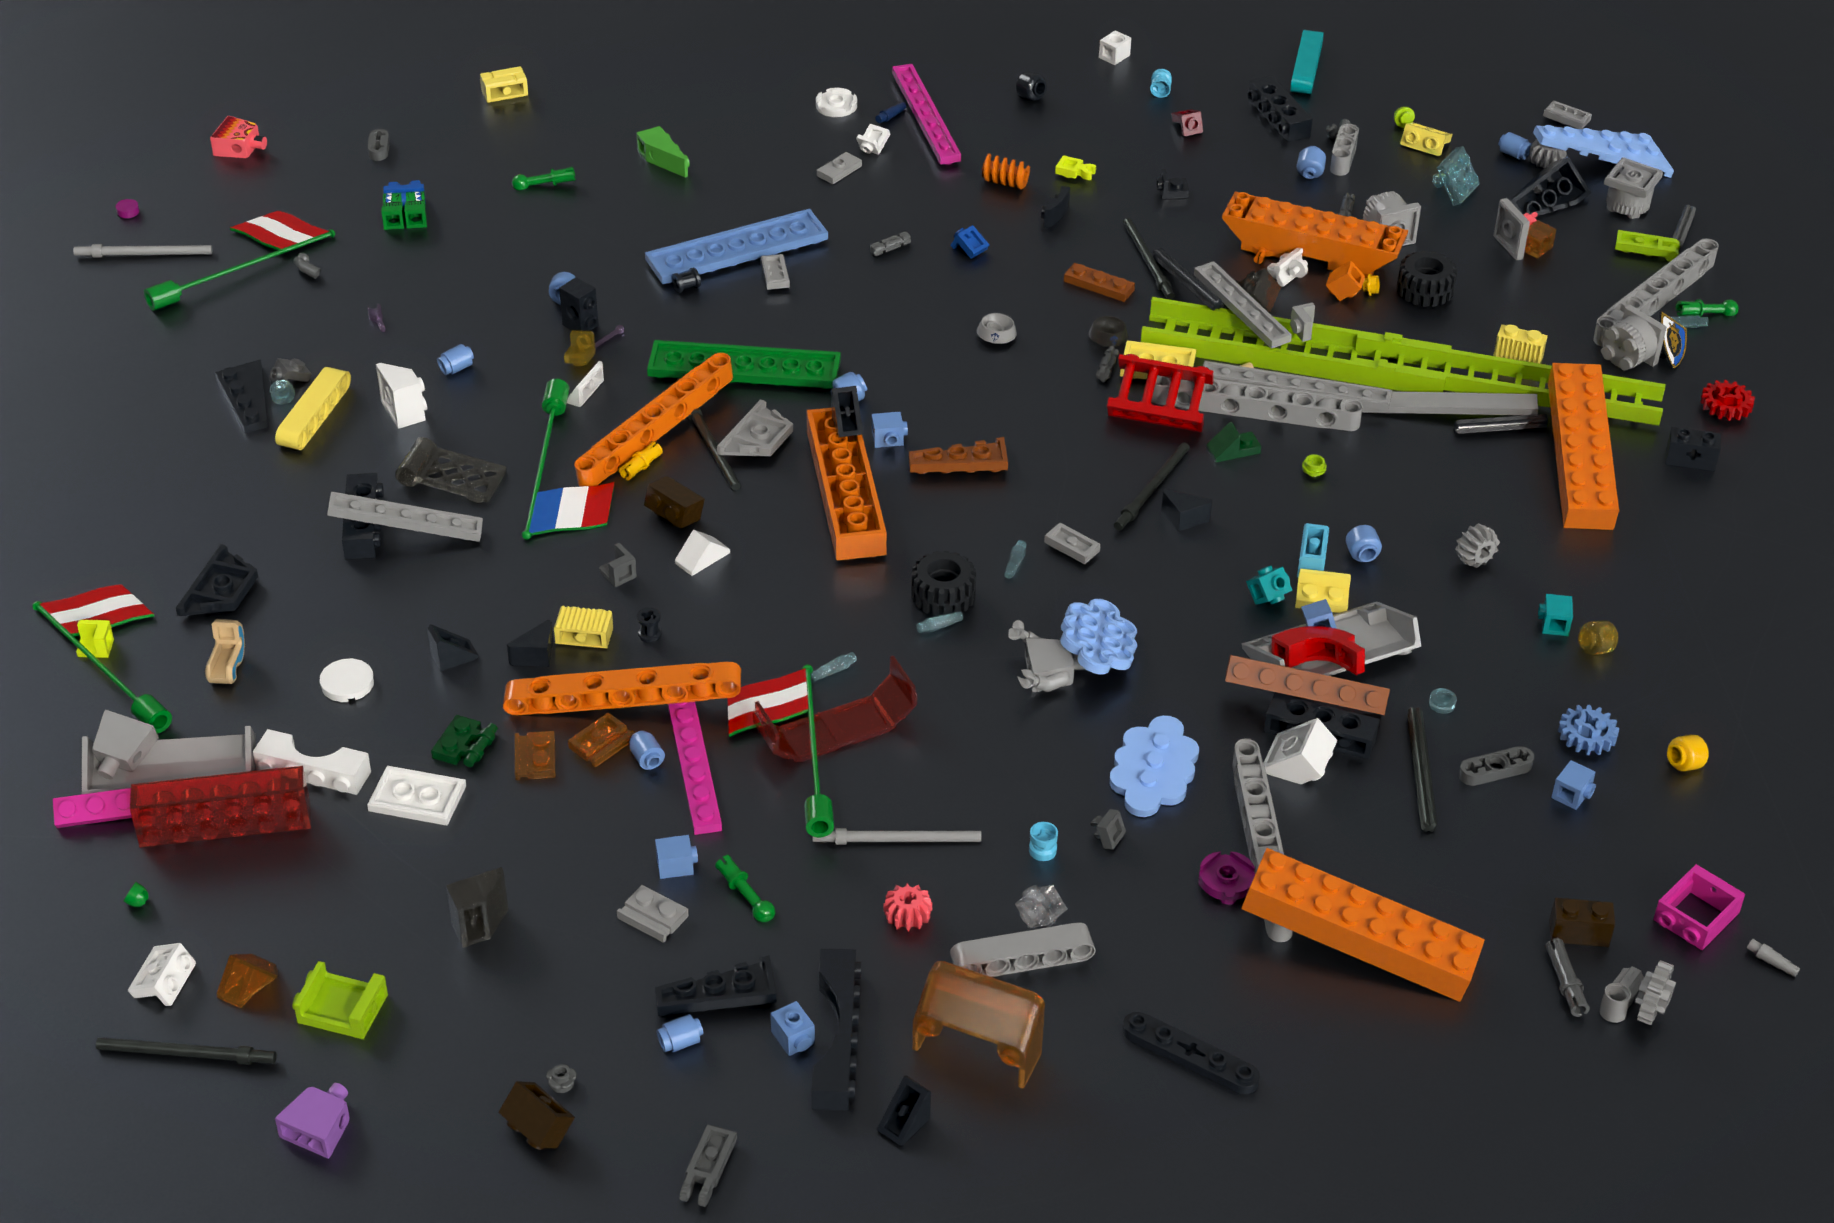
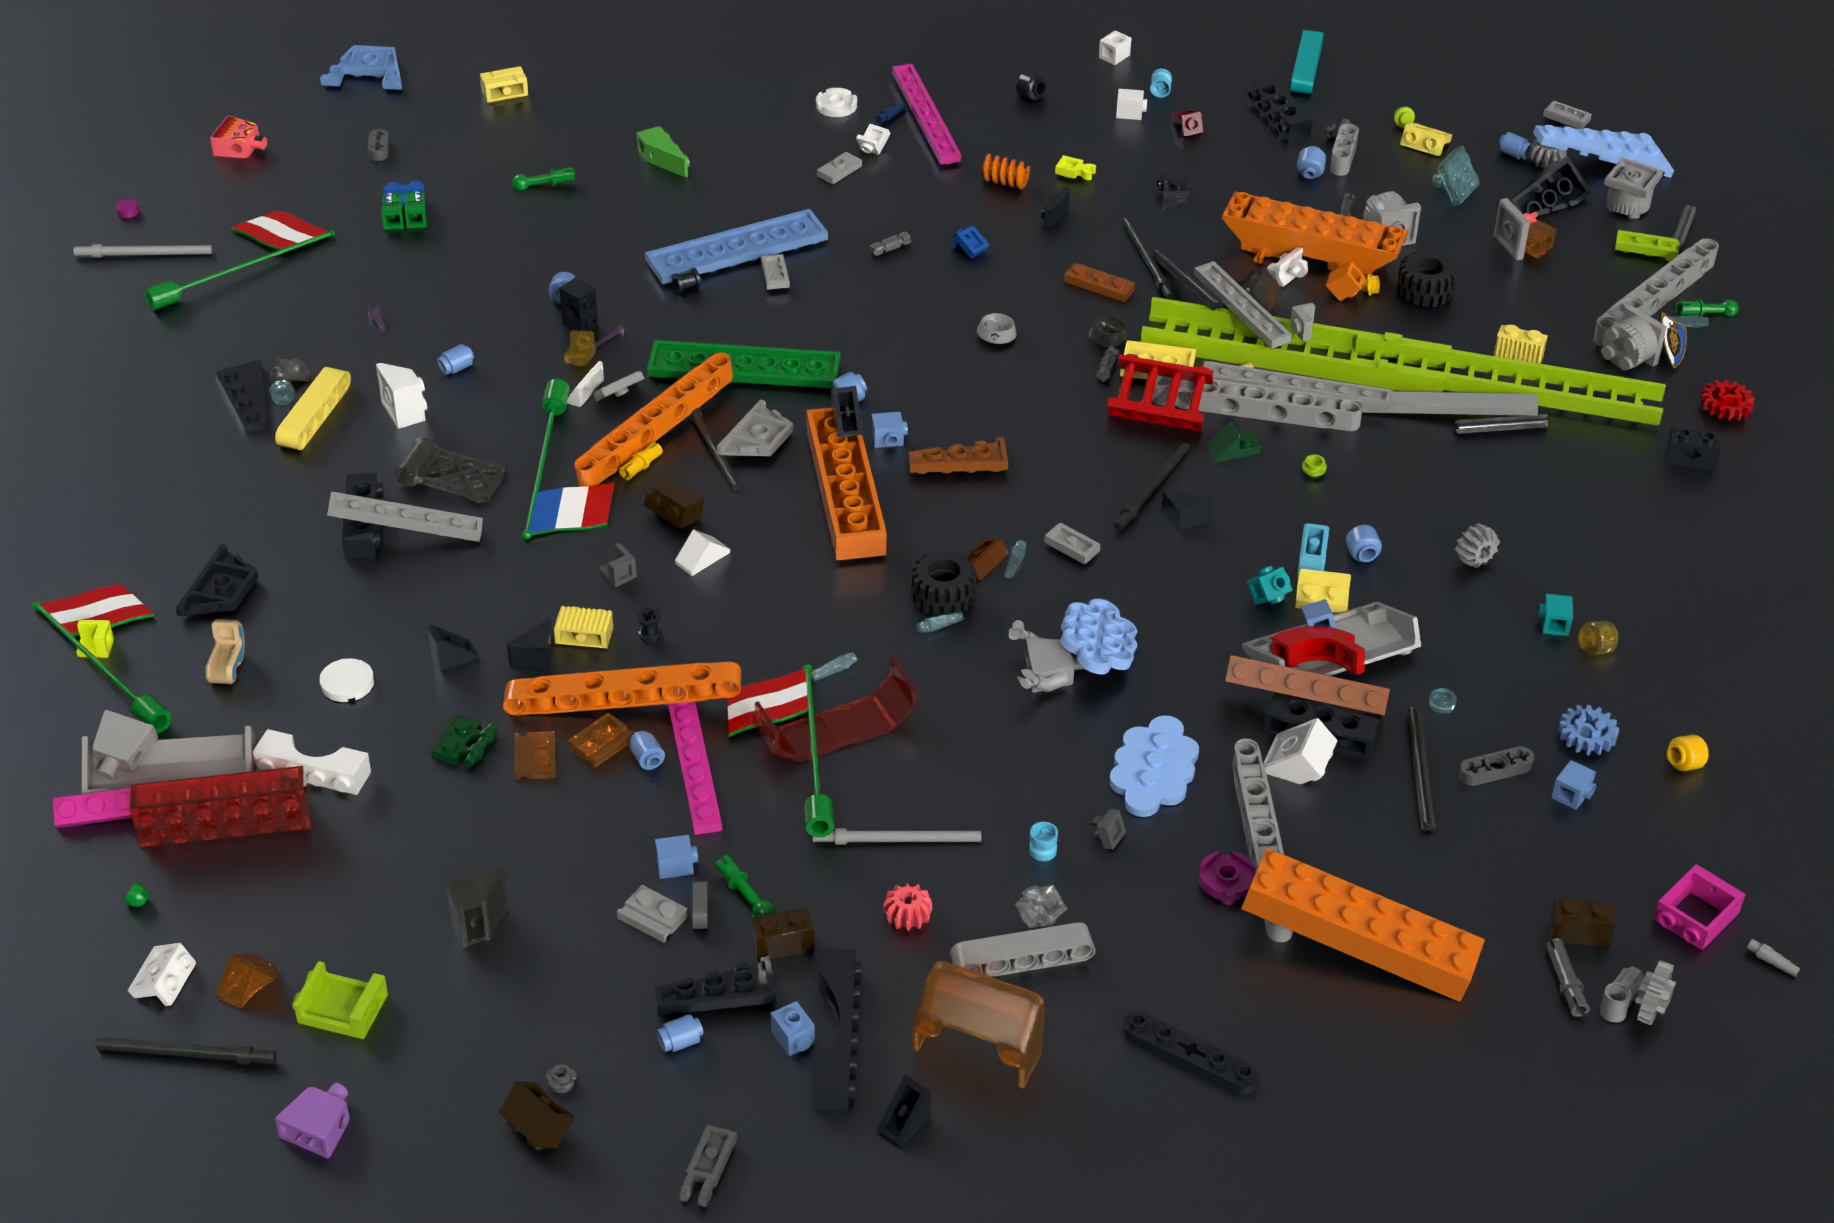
dark grey arm [294,253,321,279] -> none
white tile [367,766,466,826] -> none
orange brick [1548,363,1619,530] -> none
none -> medium blue wing [320,45,402,90]
none -> light grey plate [593,371,645,402]
none -> dark grey beam [692,881,708,929]
none -> dark brown brick [751,908,815,962]
none -> reddish brown slope [966,538,1008,581]
none -> white brick [1116,89,1147,120]

